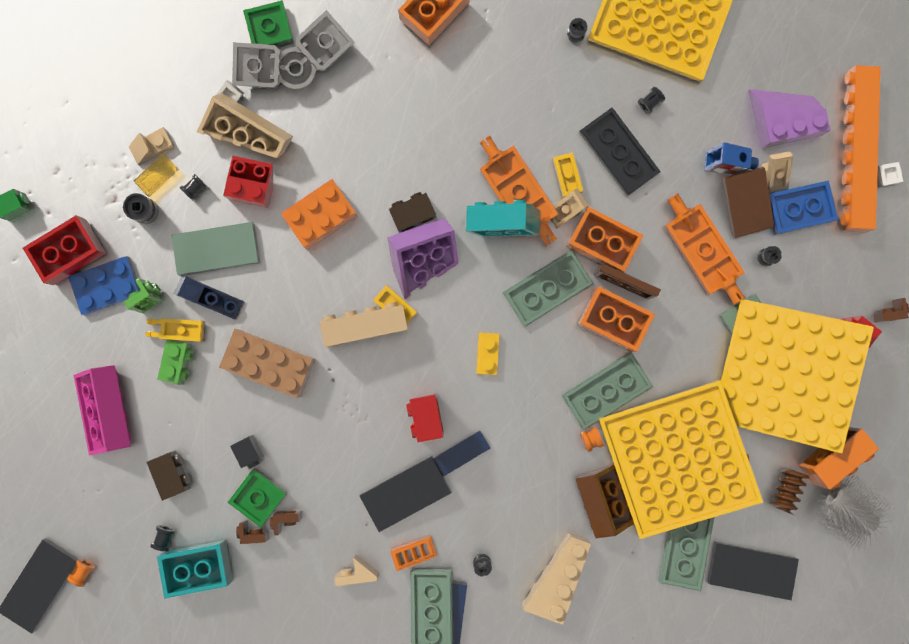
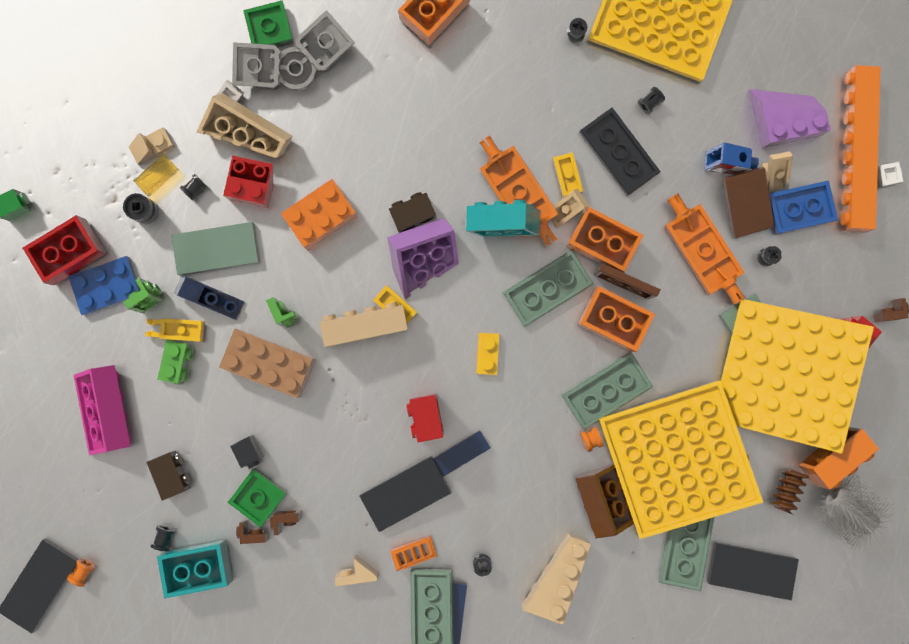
none -> bright green bracket [266,297,300,328]

